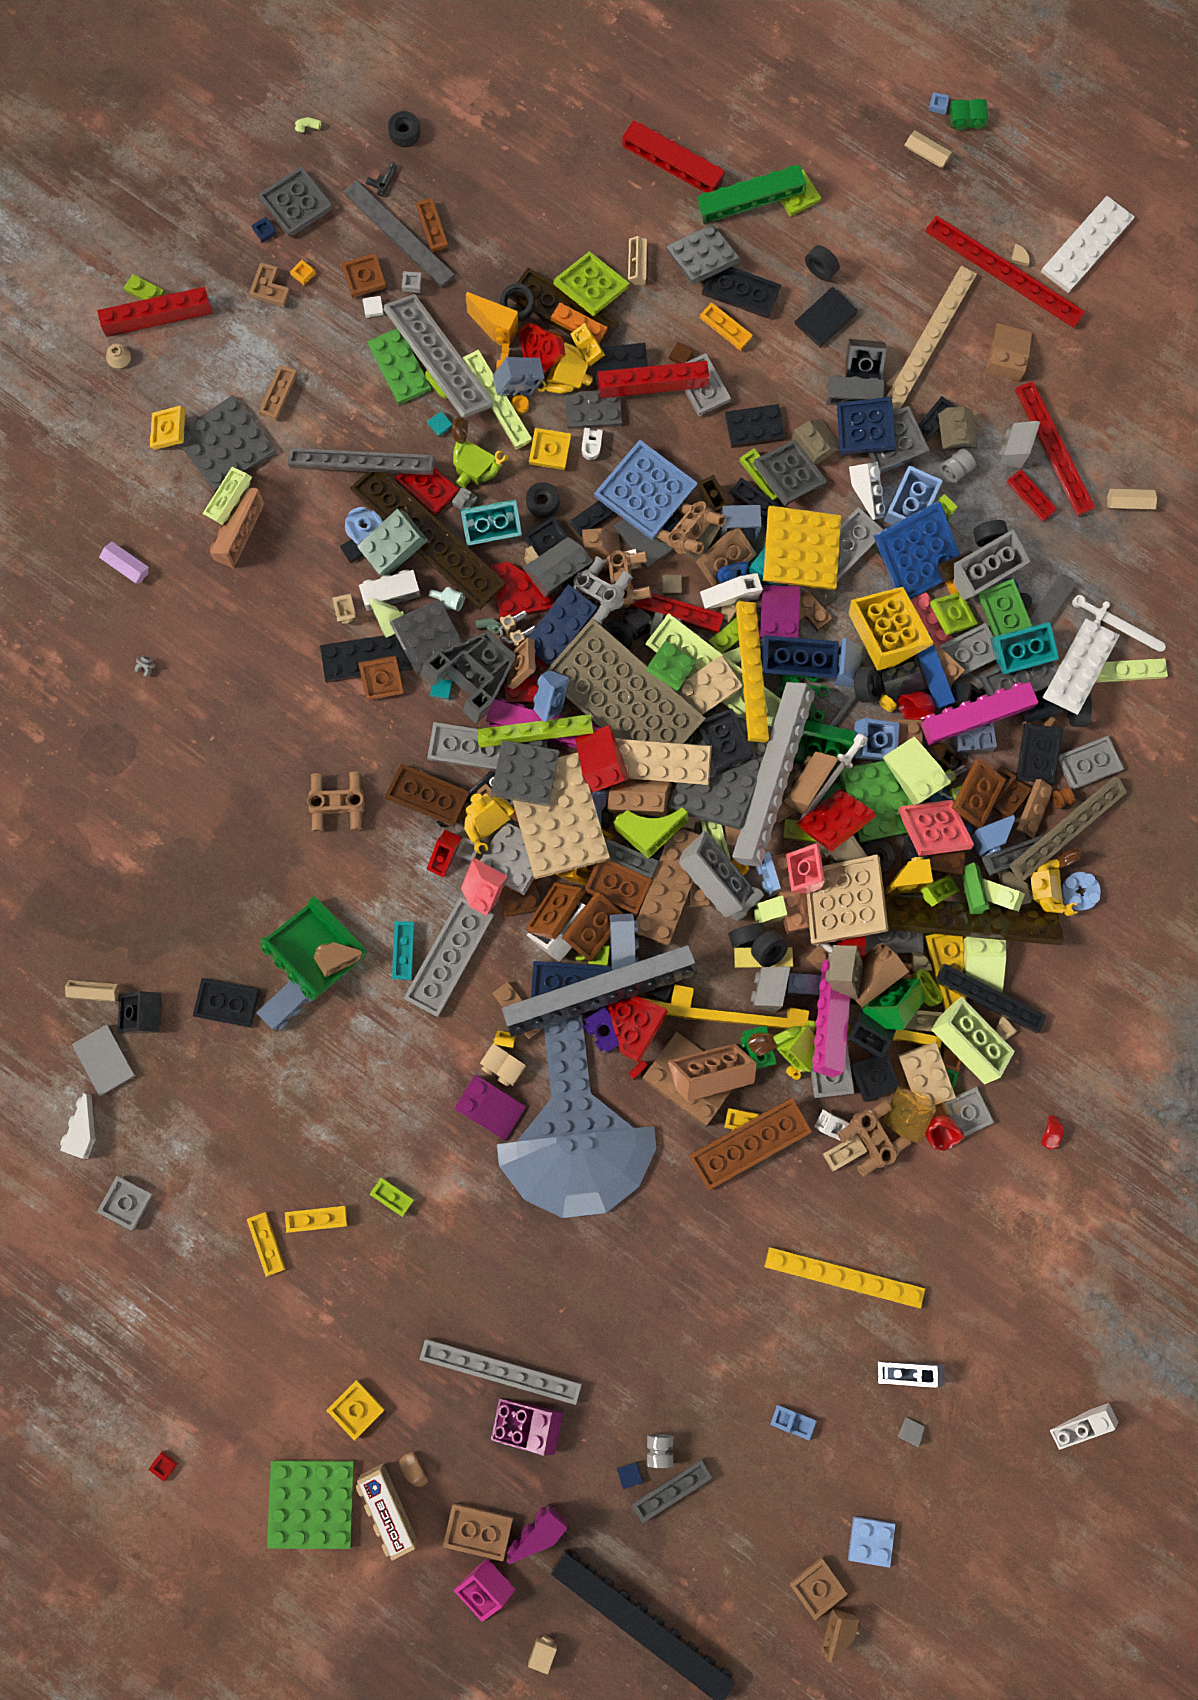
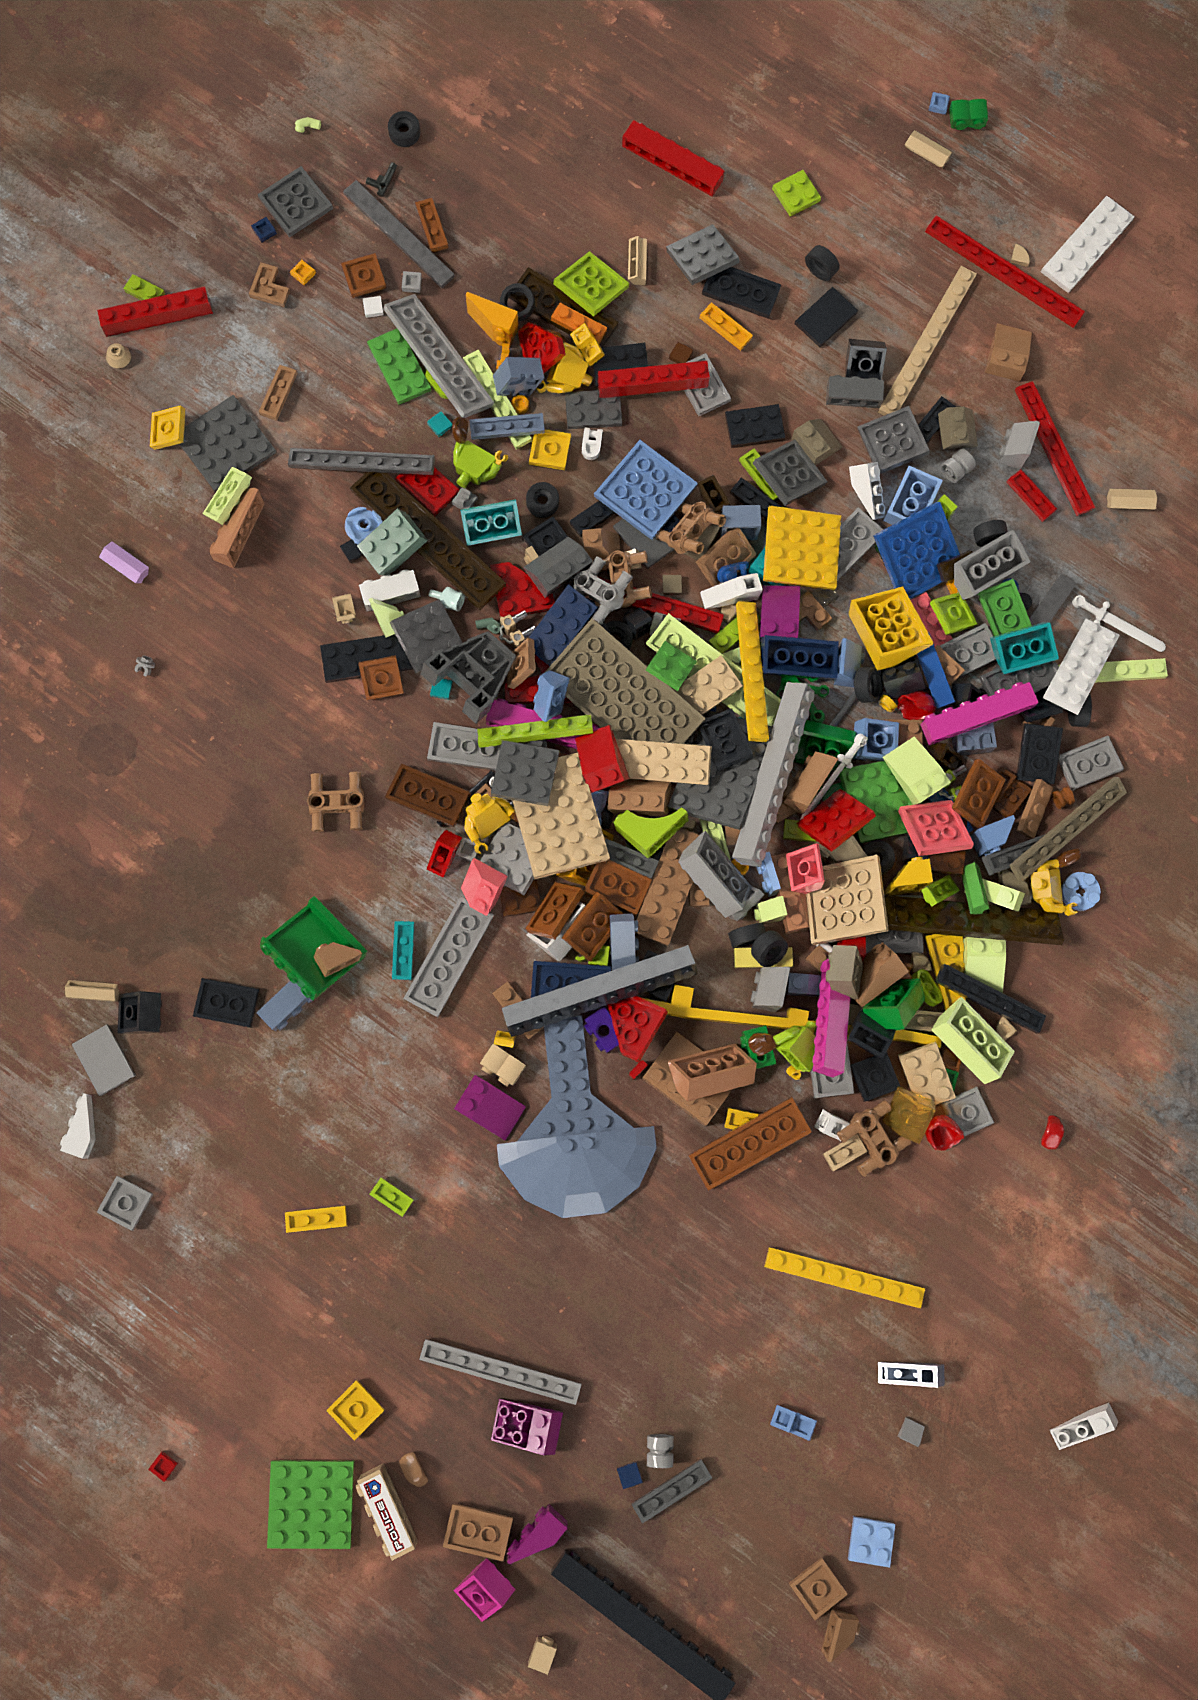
yellow tile [247,1212,286,1277] -> none
green brick [697,164,806,224] -> none
dark blue plate [837,397,895,455] -> none
none -> sand blue plate [470,413,545,440]

